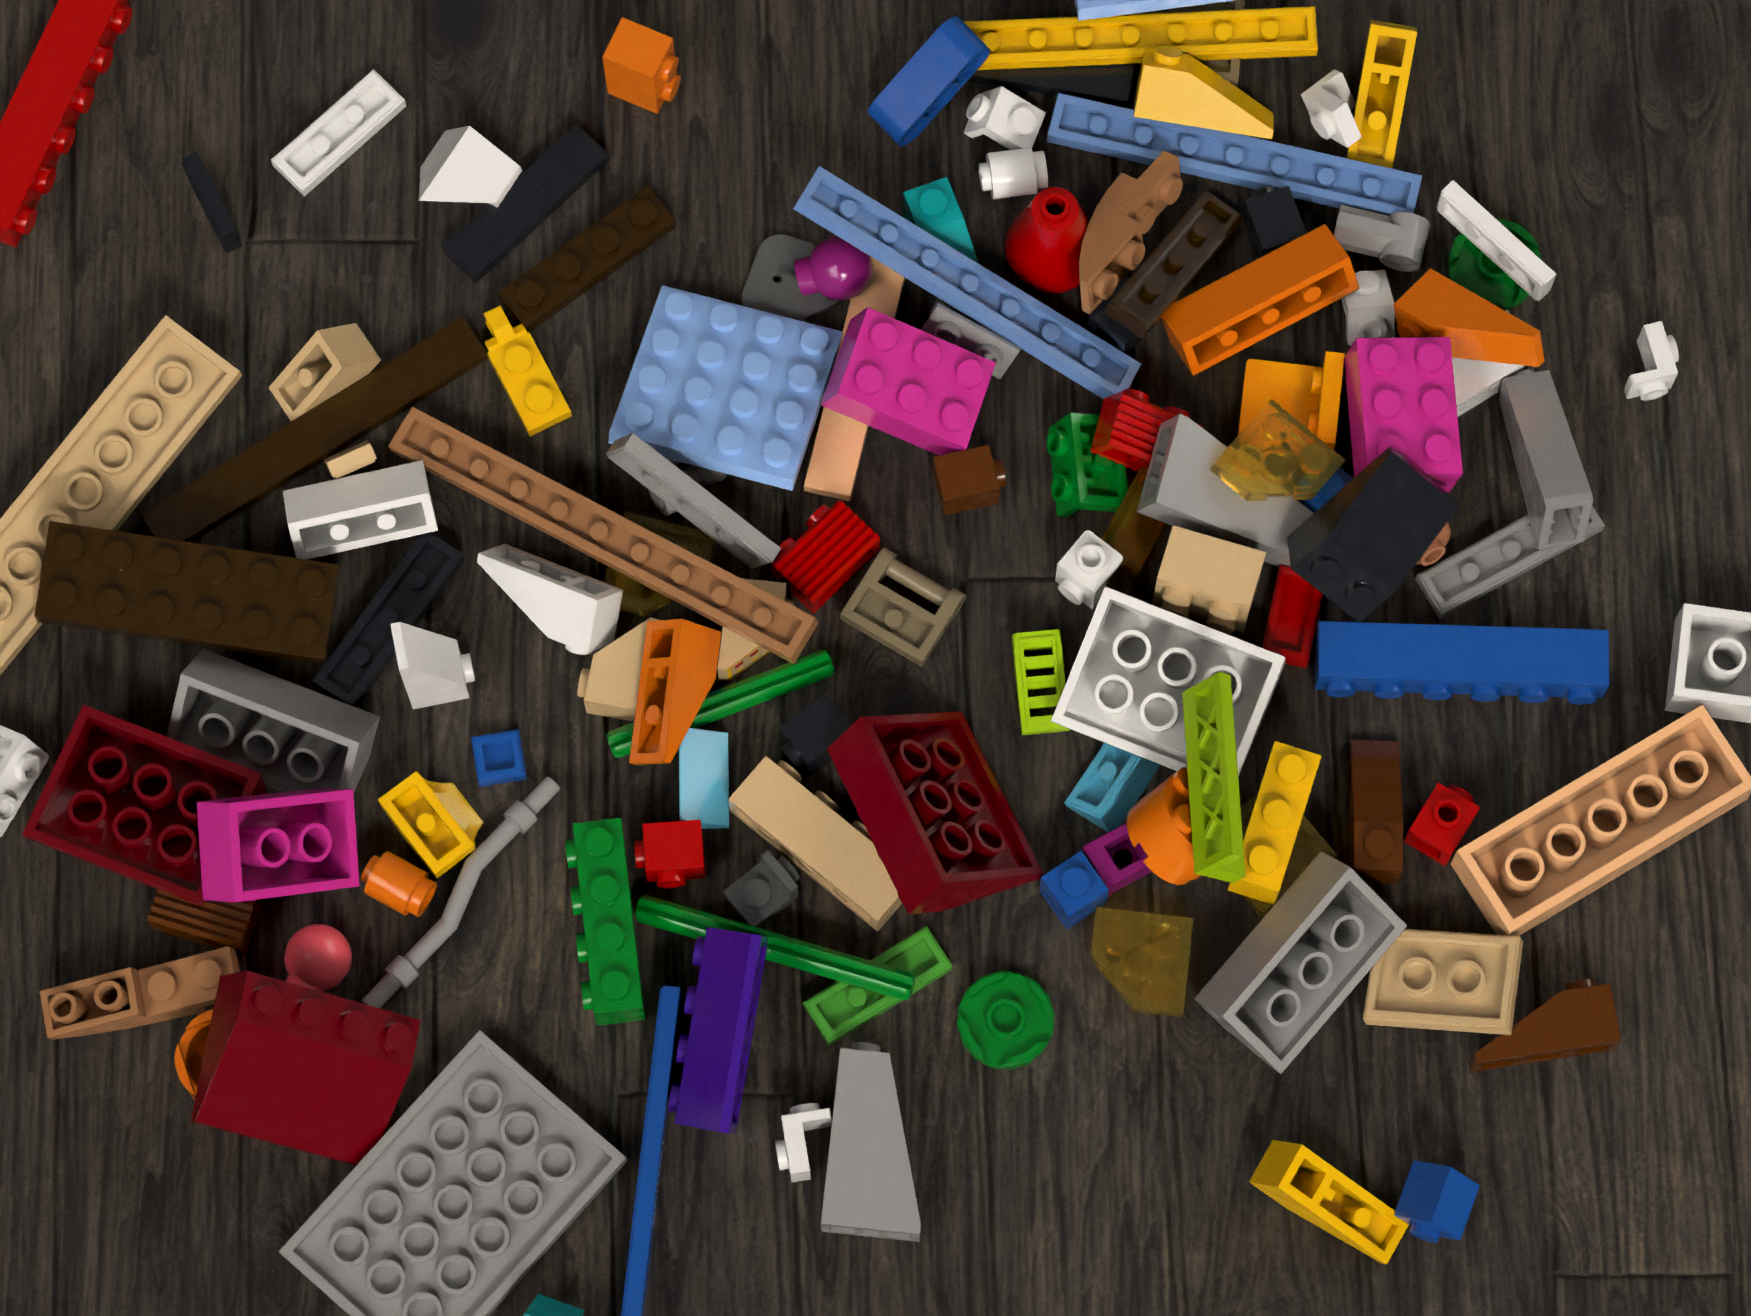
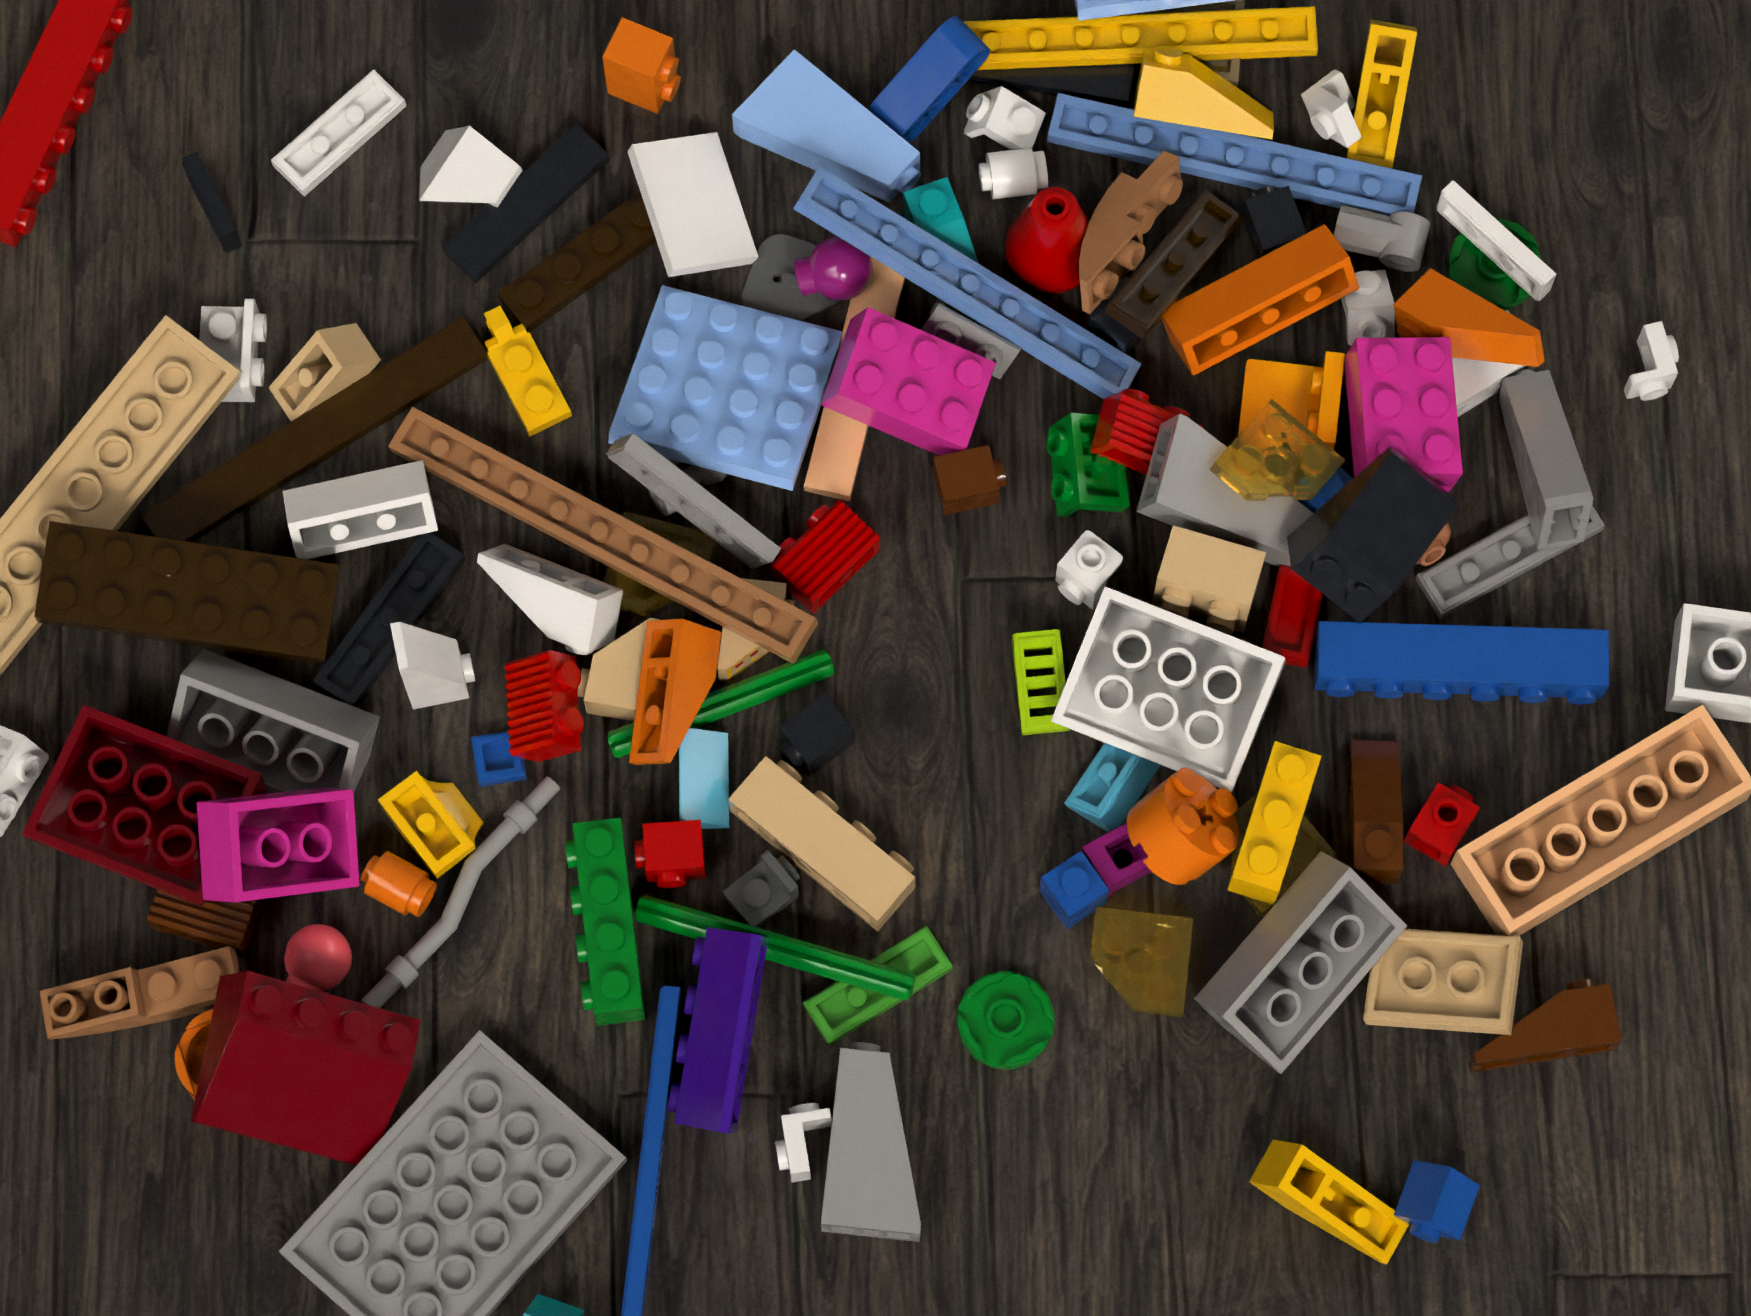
tan tile [323,440,377,479] -> none
dark red slope [827,711,1044,914] -> none
dark tan plate [840,547,967,667] -> none
clear orange tile [1102,468,1166,575] -> none
lime fence [1182,672,1246,883] -> none
none -> white bracket [199,299,267,402]
none -> red brick [504,650,584,762]
none -> white tile [628,132,758,277]
none -> light blue slope [732,50,921,202]

